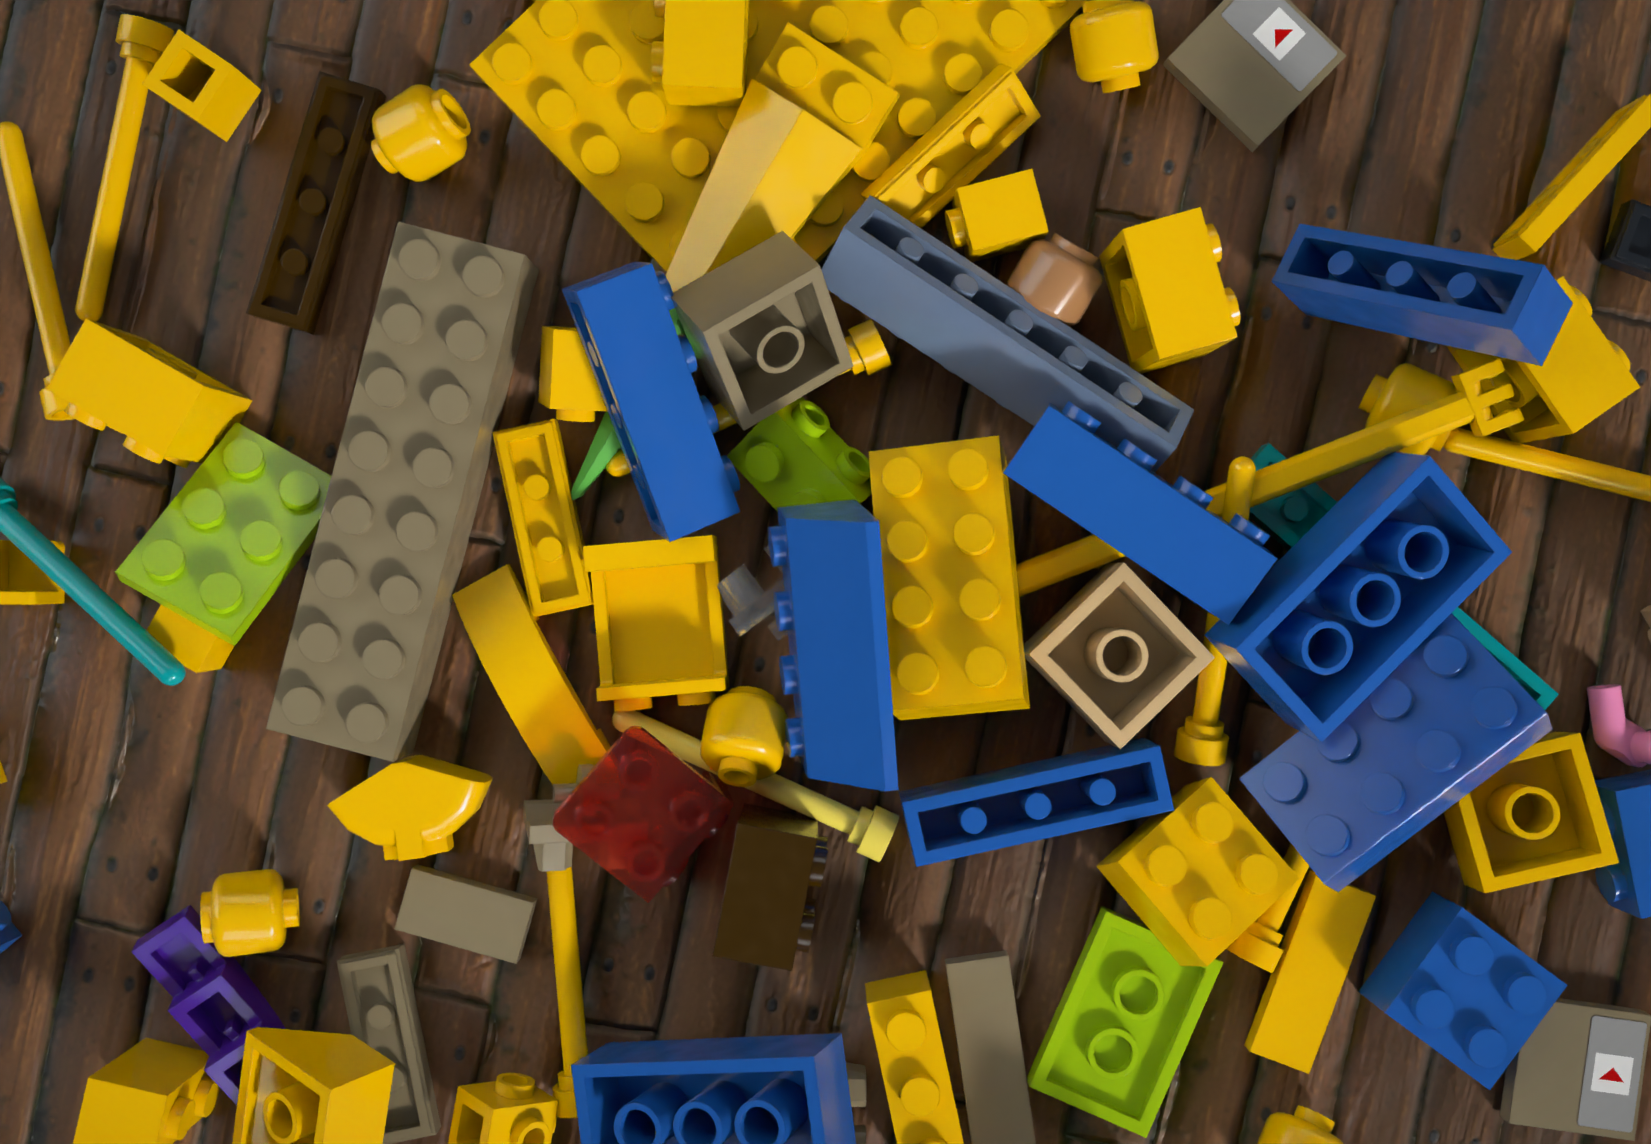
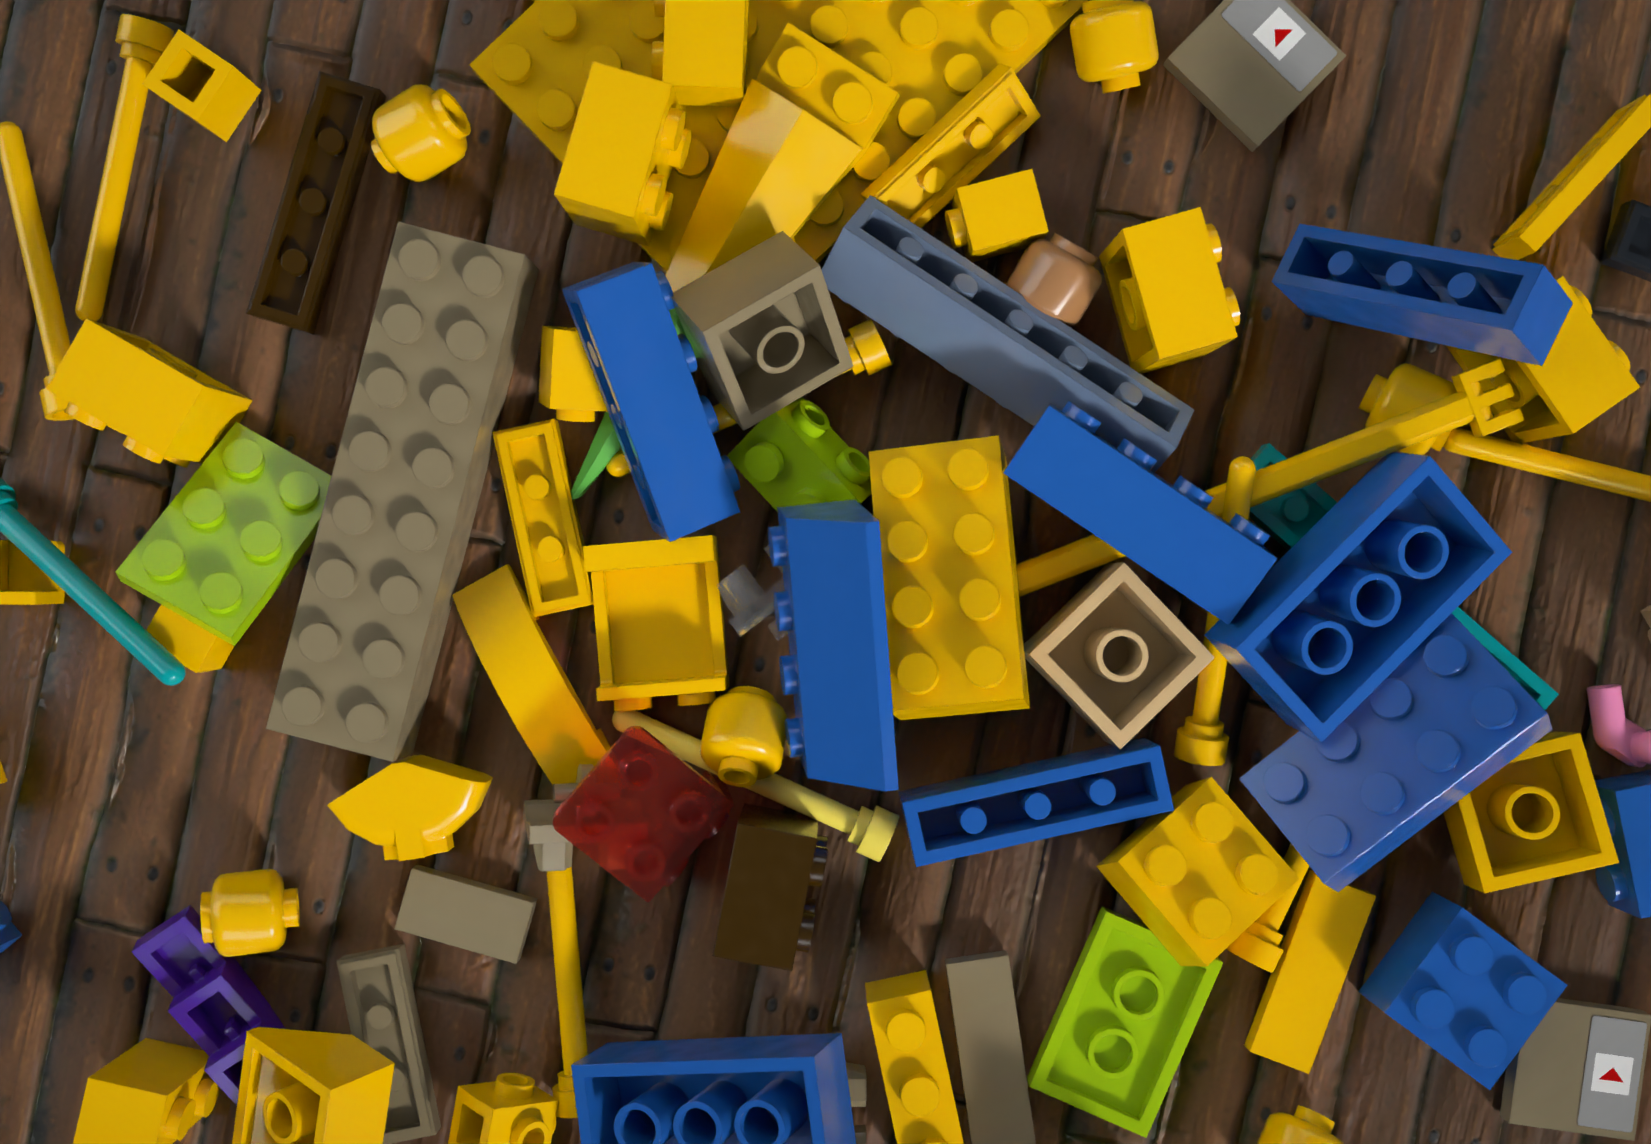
none -> yellow brick [554,61,691,246]

